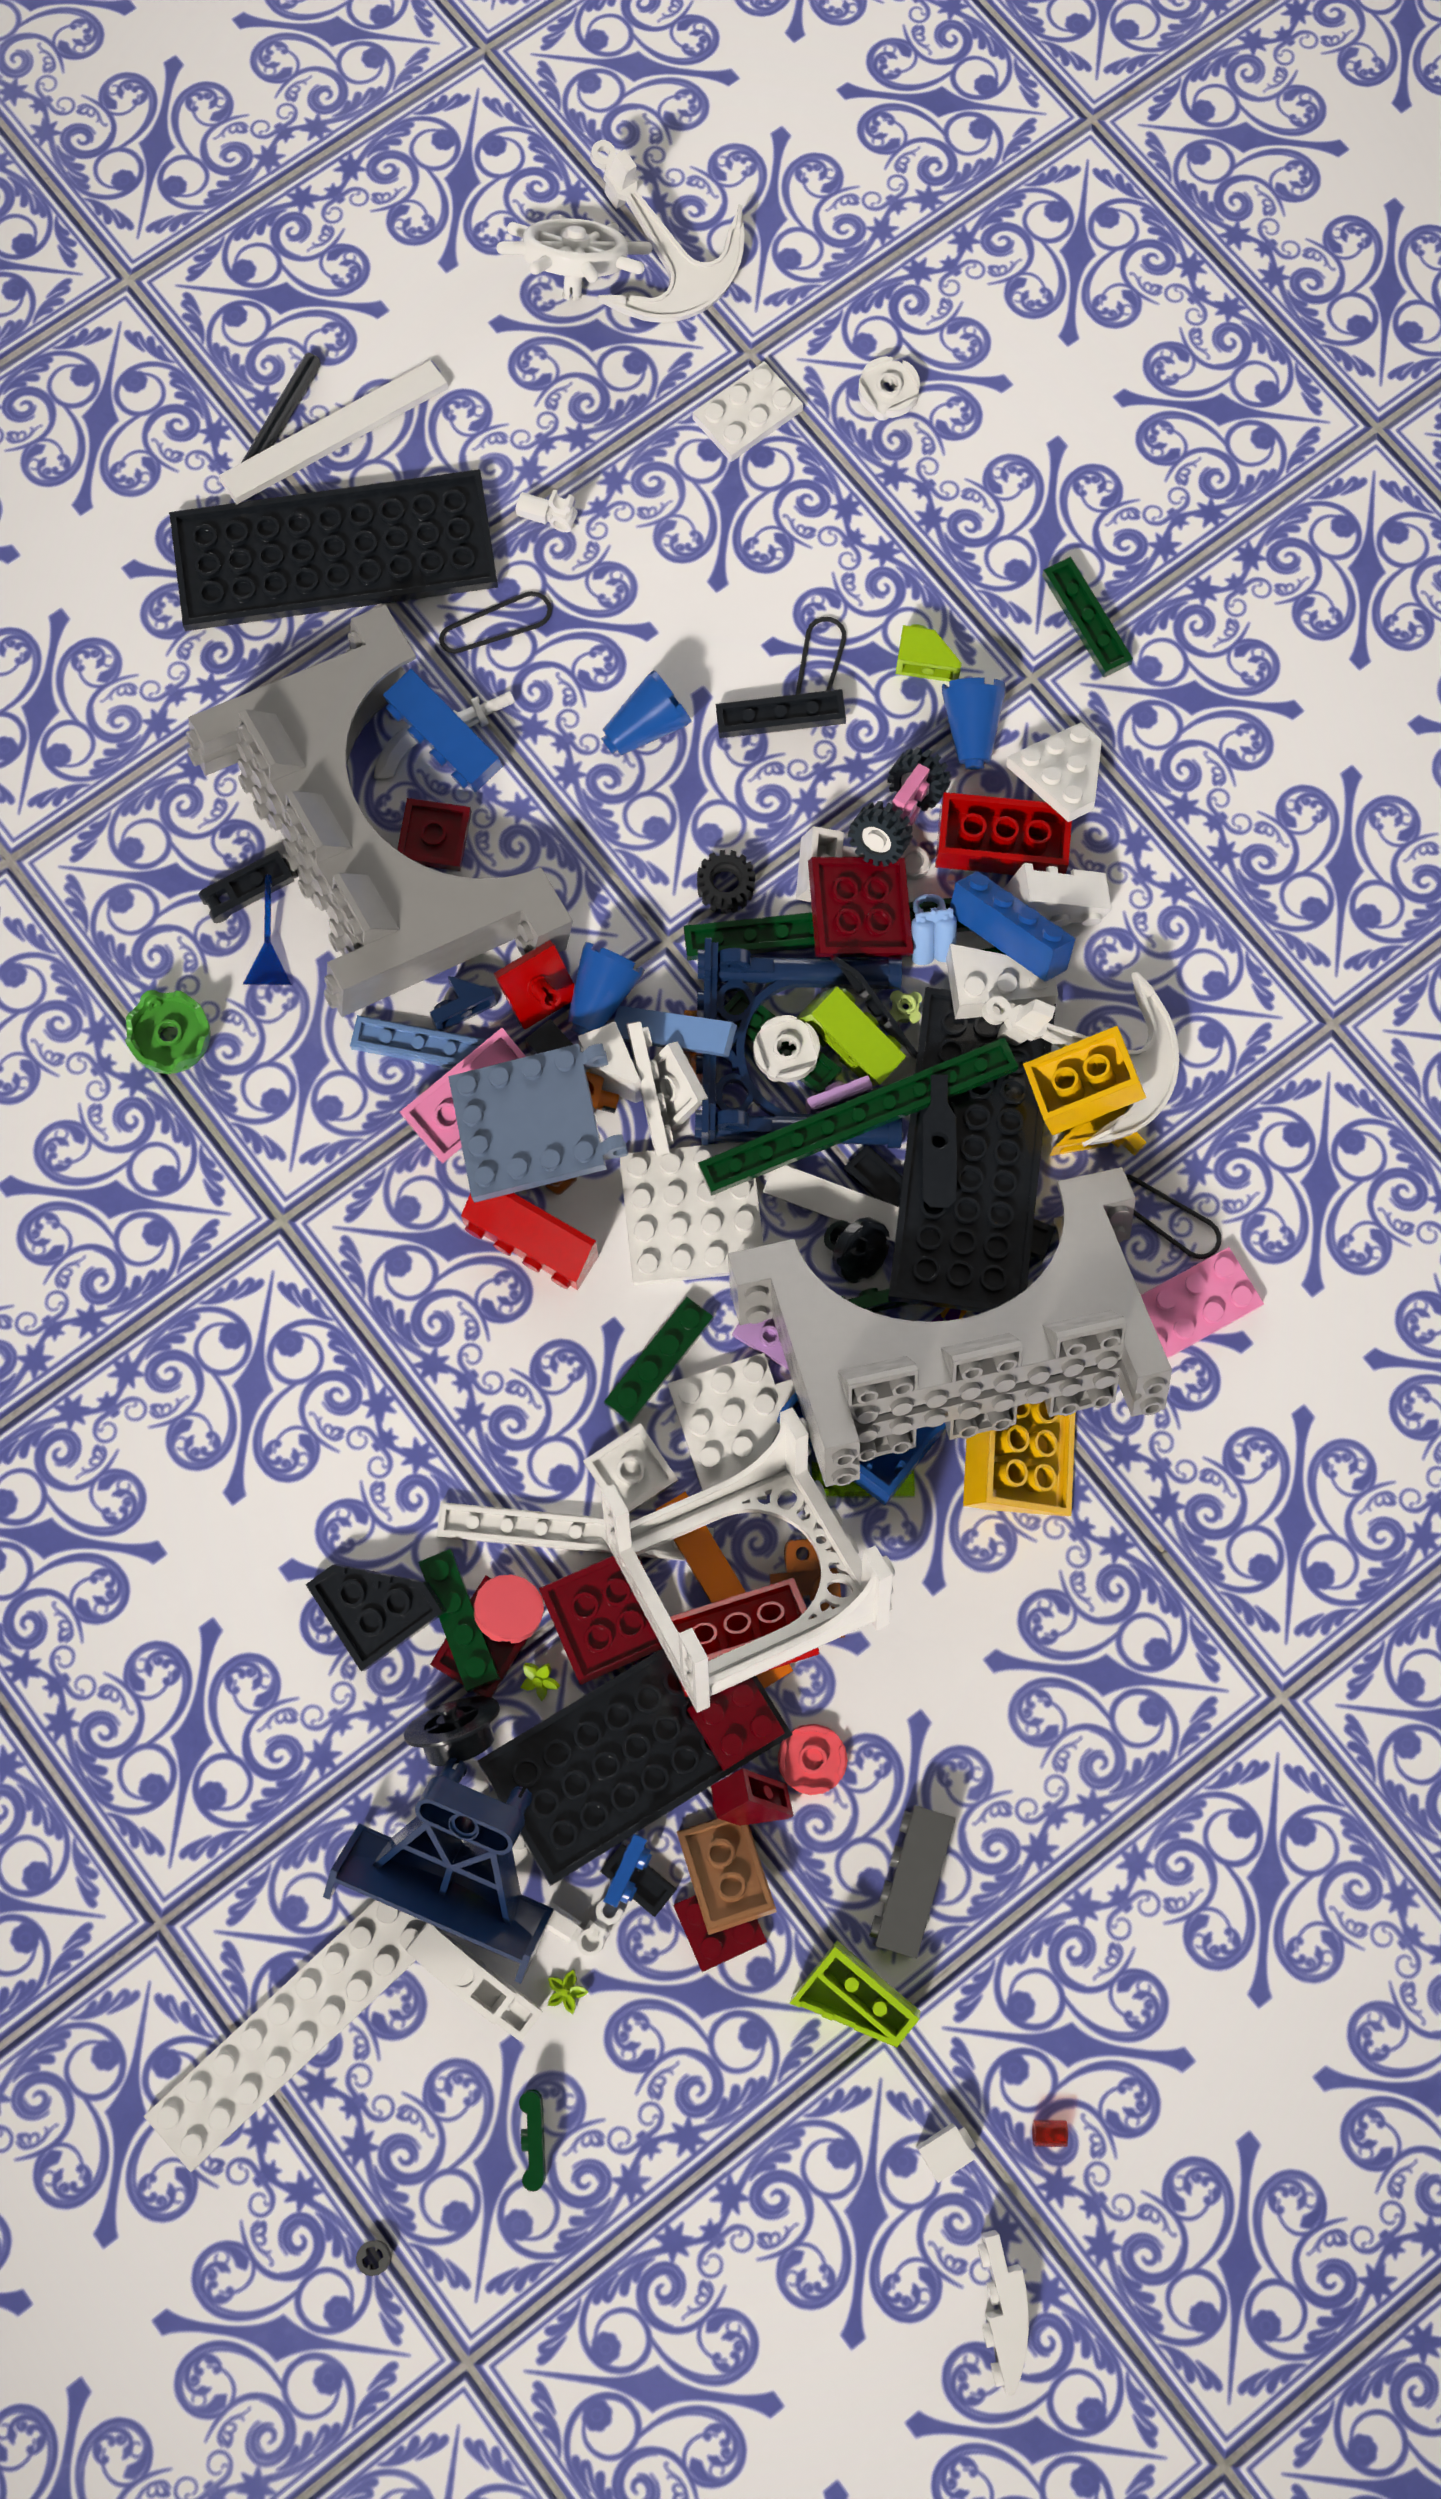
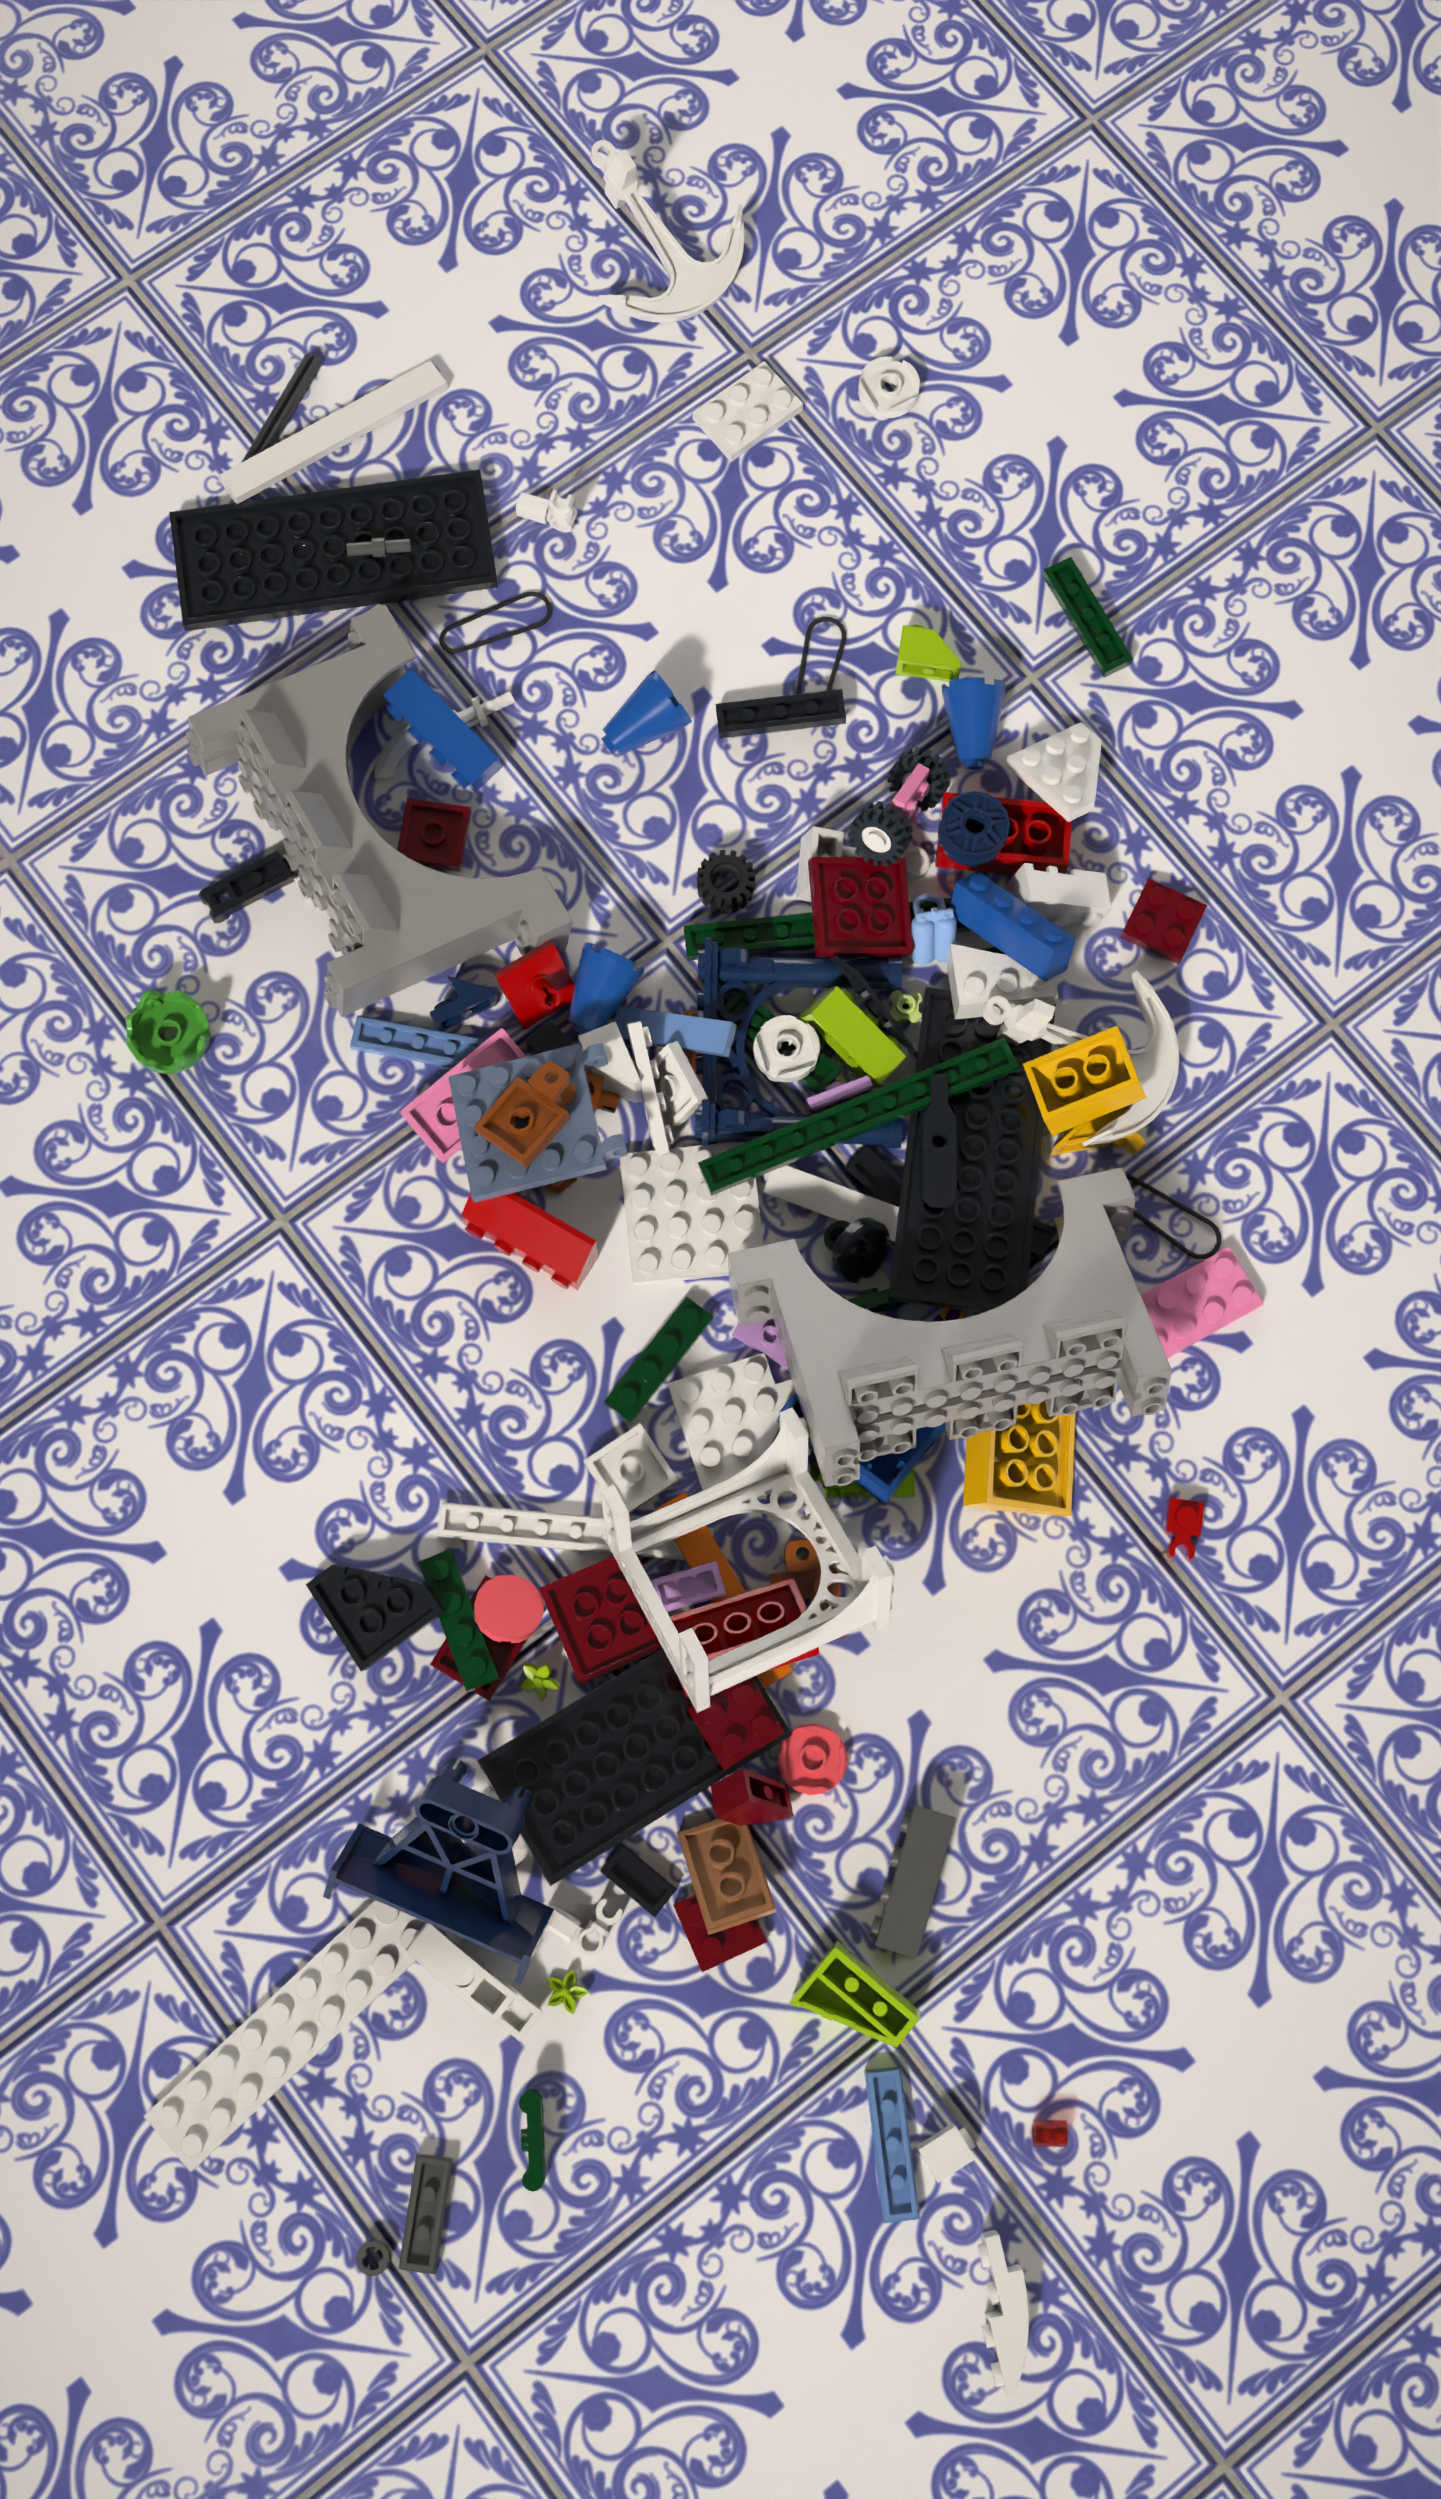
clear blue piece [243,874,292,985] -> none
black wheel [404,1696,500,1766] -> none
white piece [496,214,653,301] -> none
blue plate [603,1834,653,1908] -> none
none -> dark grey bar [347,537,411,558]
none -> dark grey tile [398,2153,453,2275]
none -> dark orange plate [473,1061,576,1169]
none -> lavender plate [650,1561,726,1612]
none -> medium blue tile [864,2066,920,2223]
none -> dark blue wheel [938,791,1010,867]
none -> dark red plate [1120,878,1207,964]
none -> red plate [1164,1498,1204,1561]

